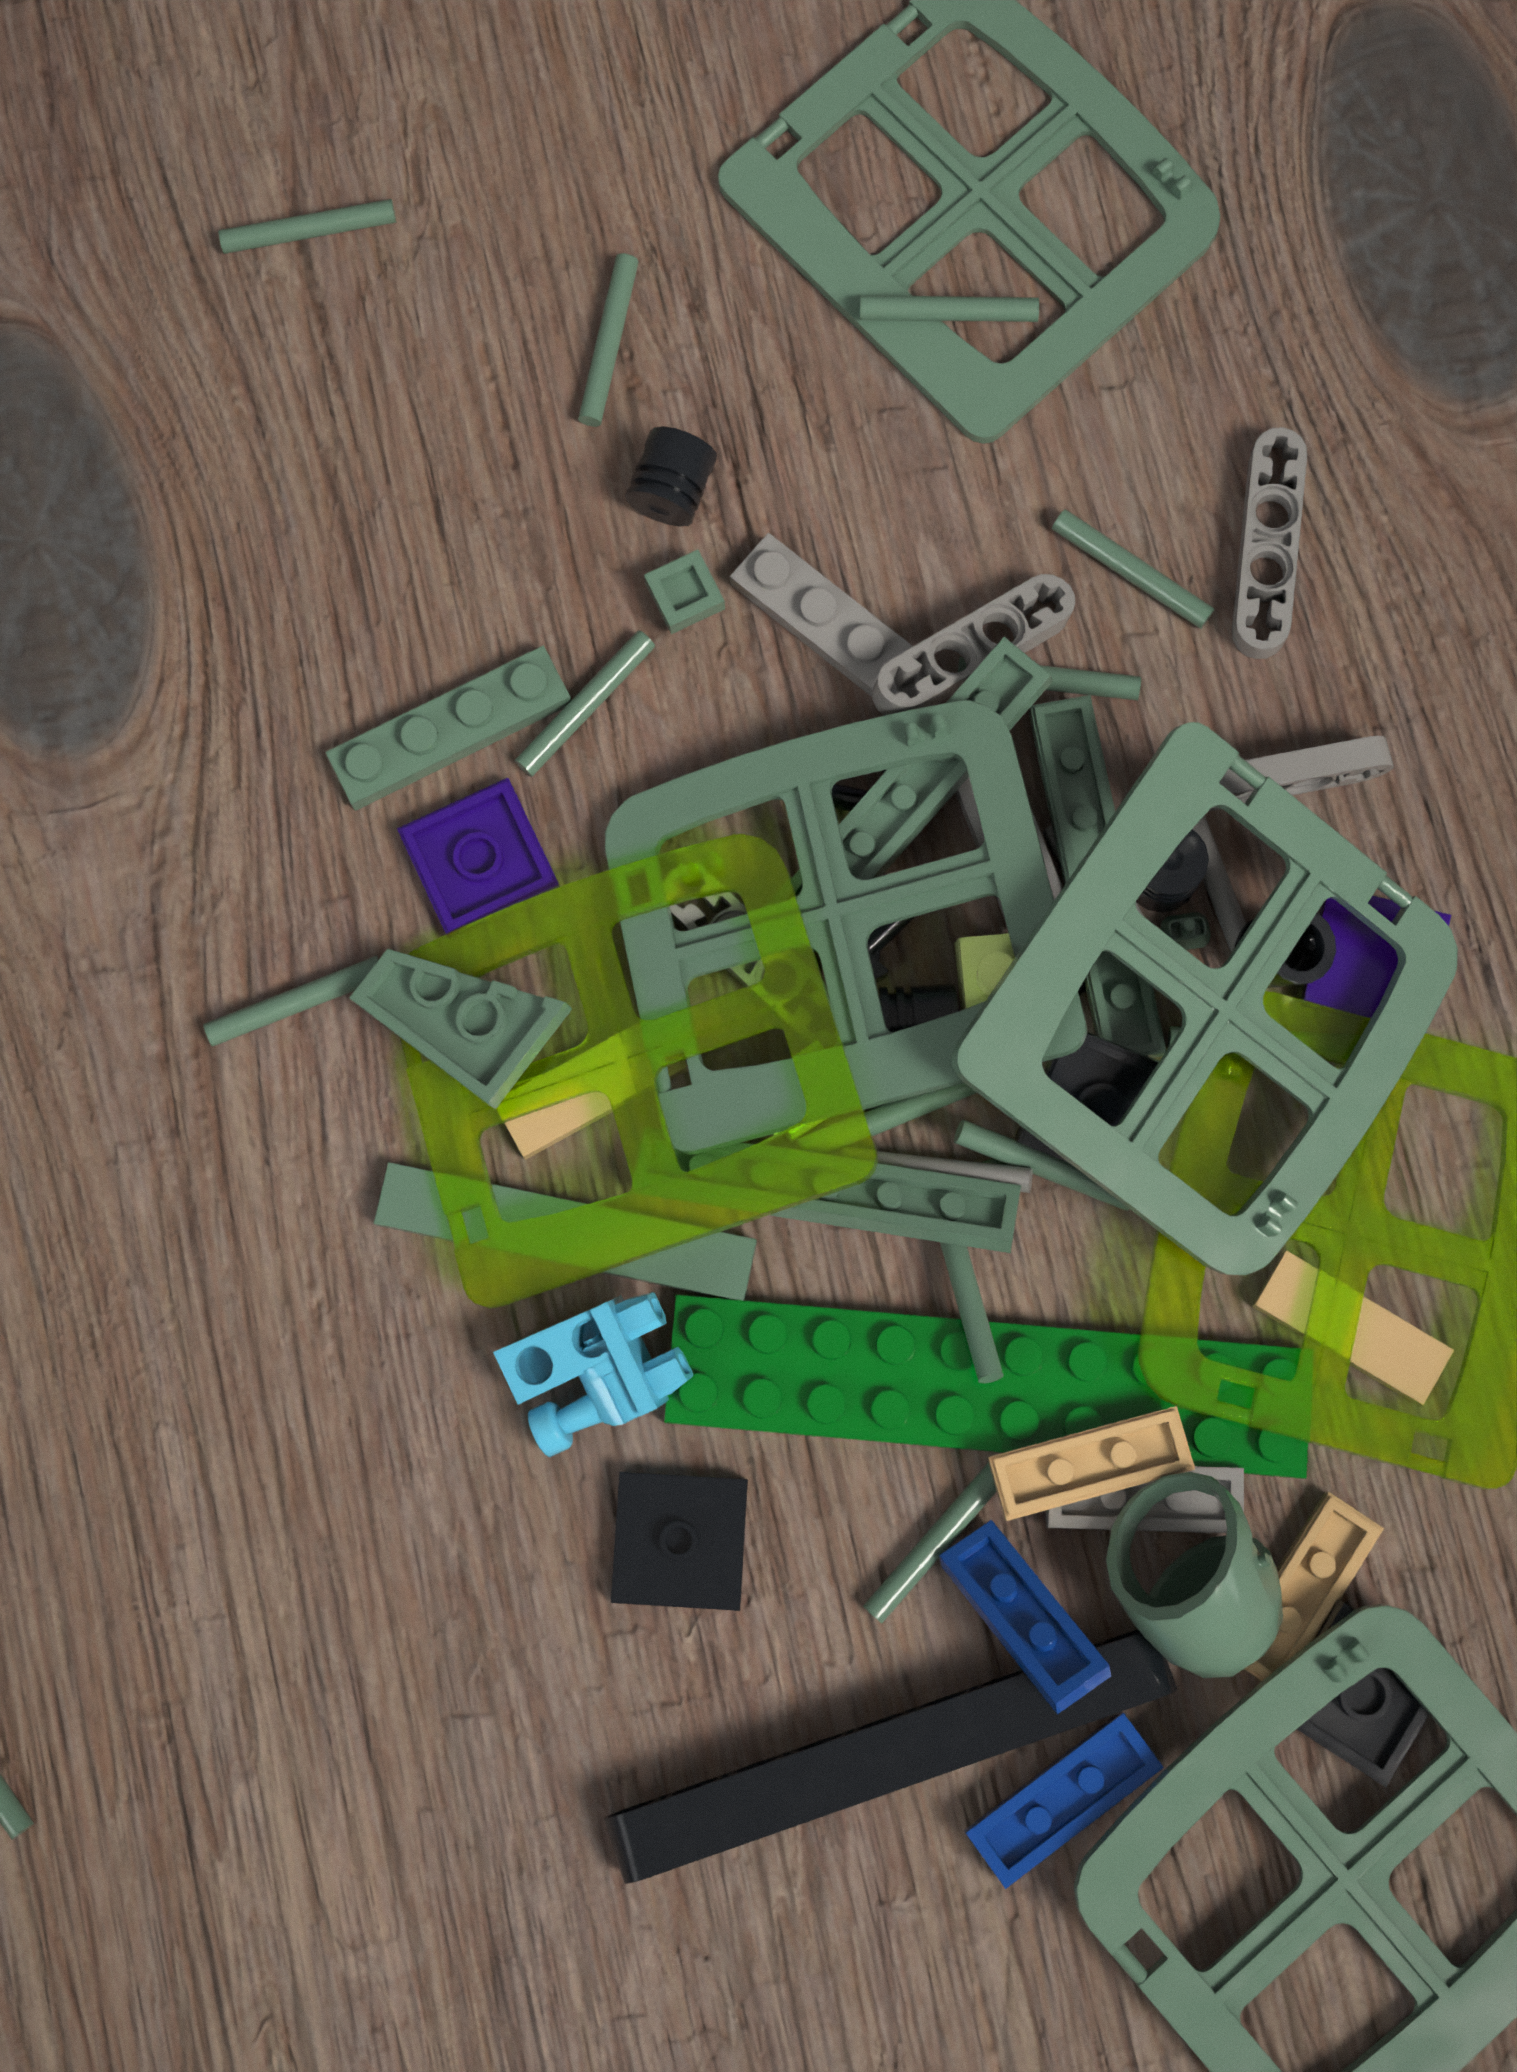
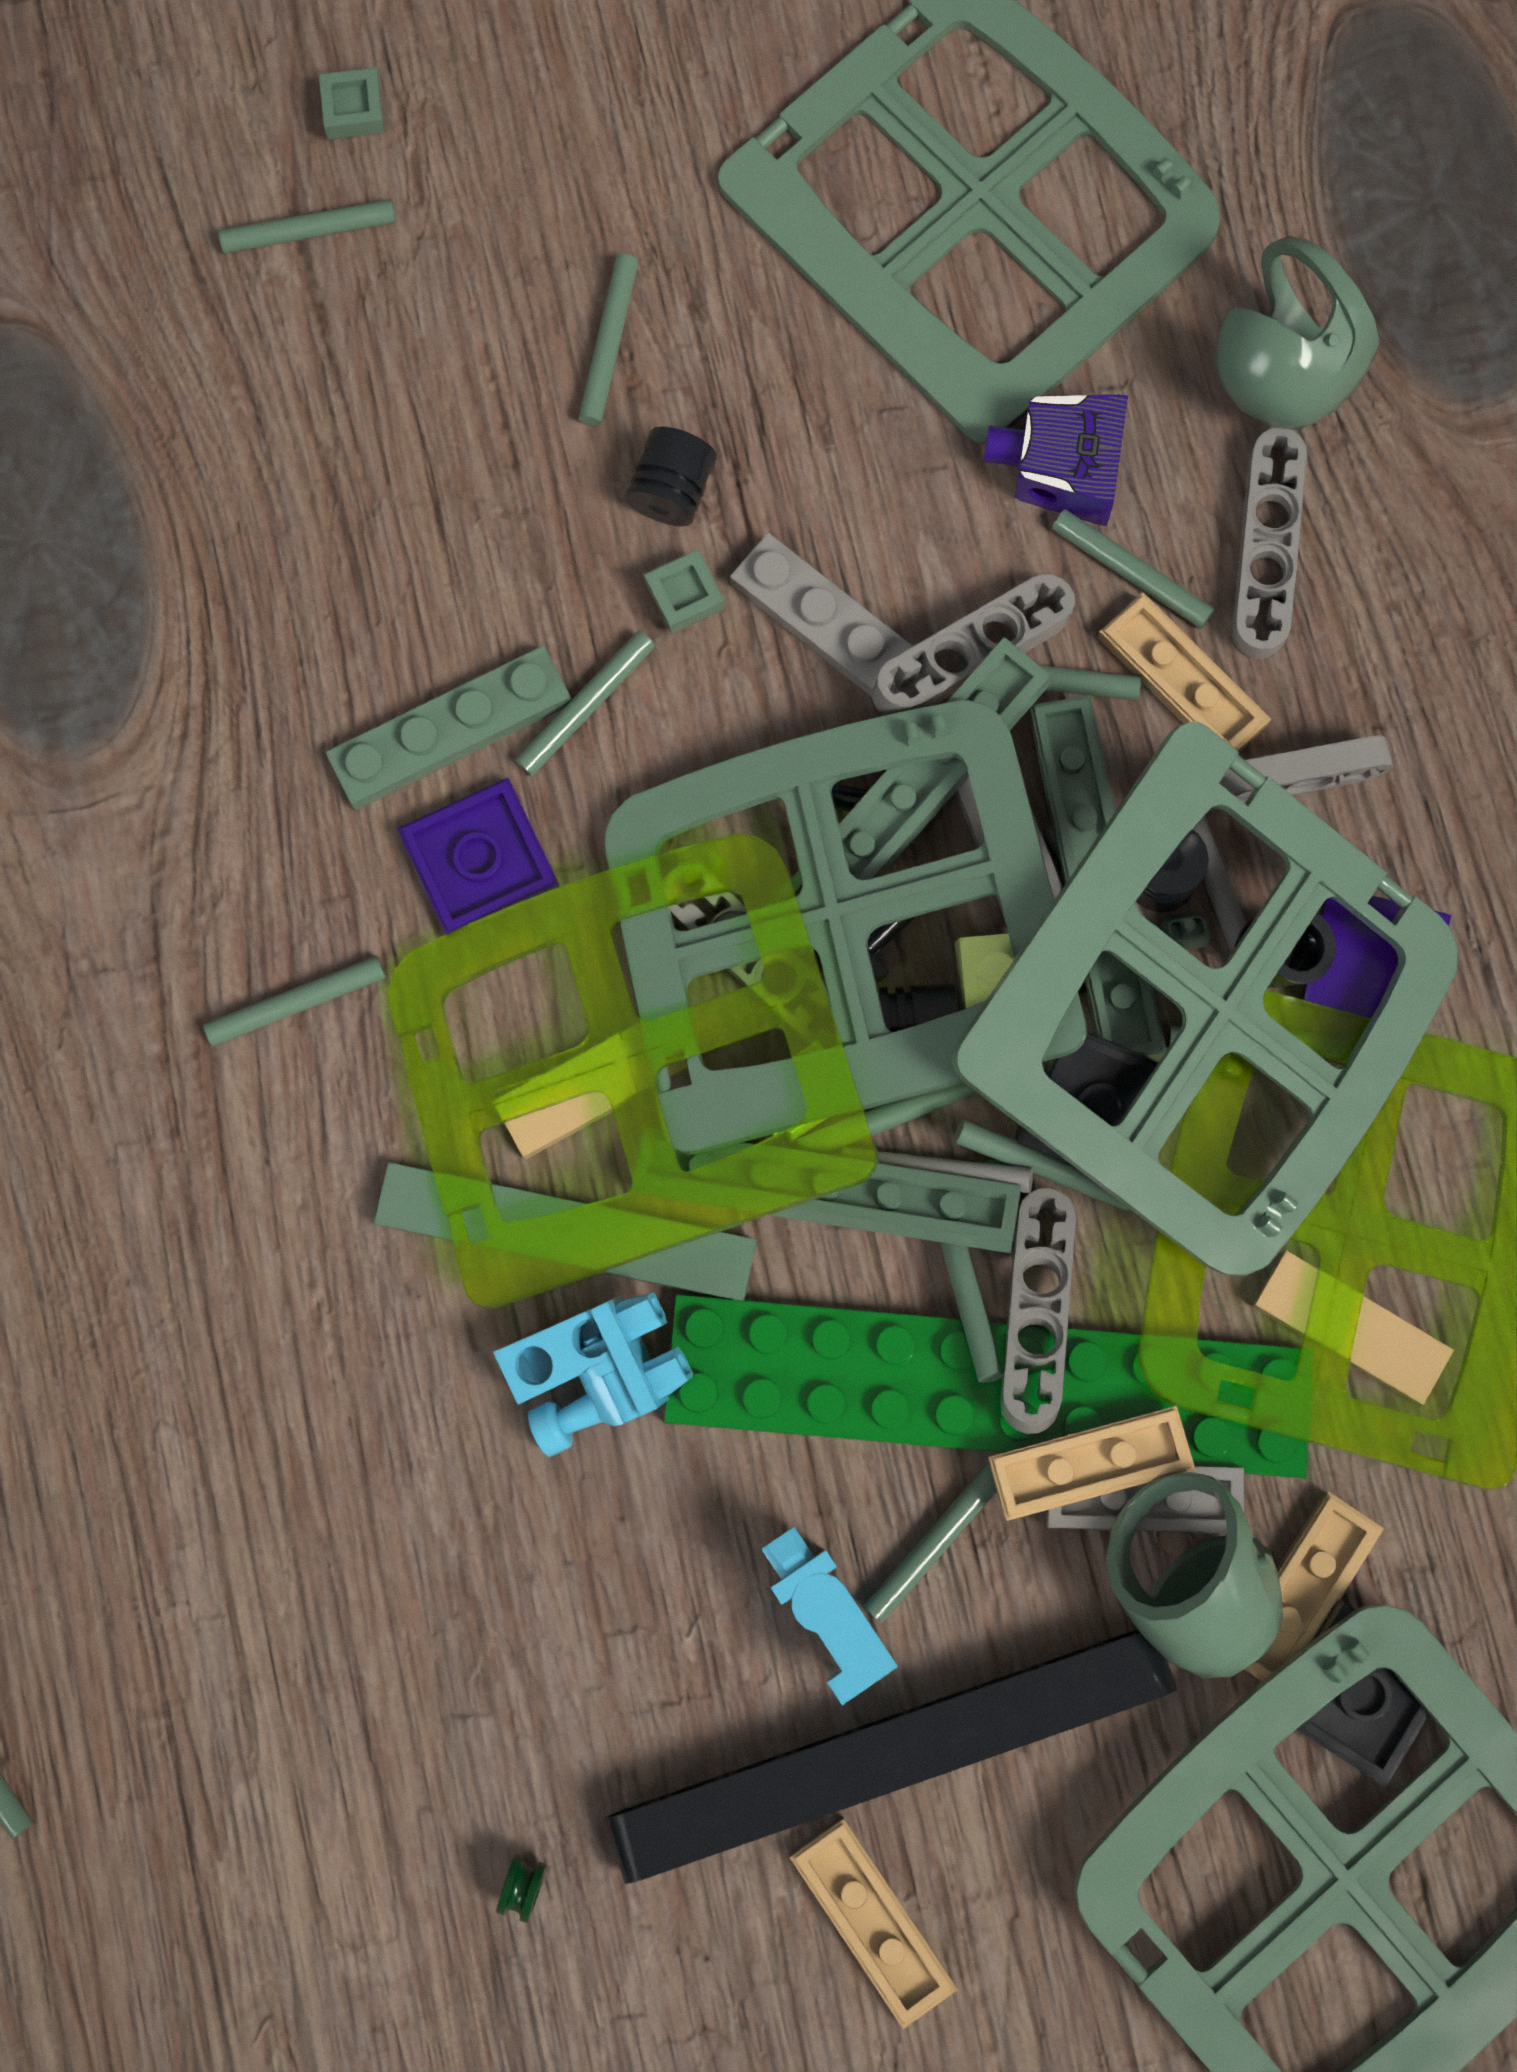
sand green wing [349,949,572,1109] -> none
black plate [611,1472,748,1611] -> none
sand green bar [860,295,1039,322] -> none
blue plate [939,1520,1111,1714] -> none
blue plate [964,1712,1164,1889] -> none
none -> sand green plate [319,67,386,139]
none -> dark green bush [496,1854,547,1923]
none -> medium azure hips [762,1527,898,1705]
none -> tan tile [790,1817,958,2029]
none -> dark purple torso [984,394,1128,526]
none -> light grey beam [1000,1188,1076,1434]
none -> tan tile [1097,592,1271,752]
none -> sand green piece [1214,236,1379,430]

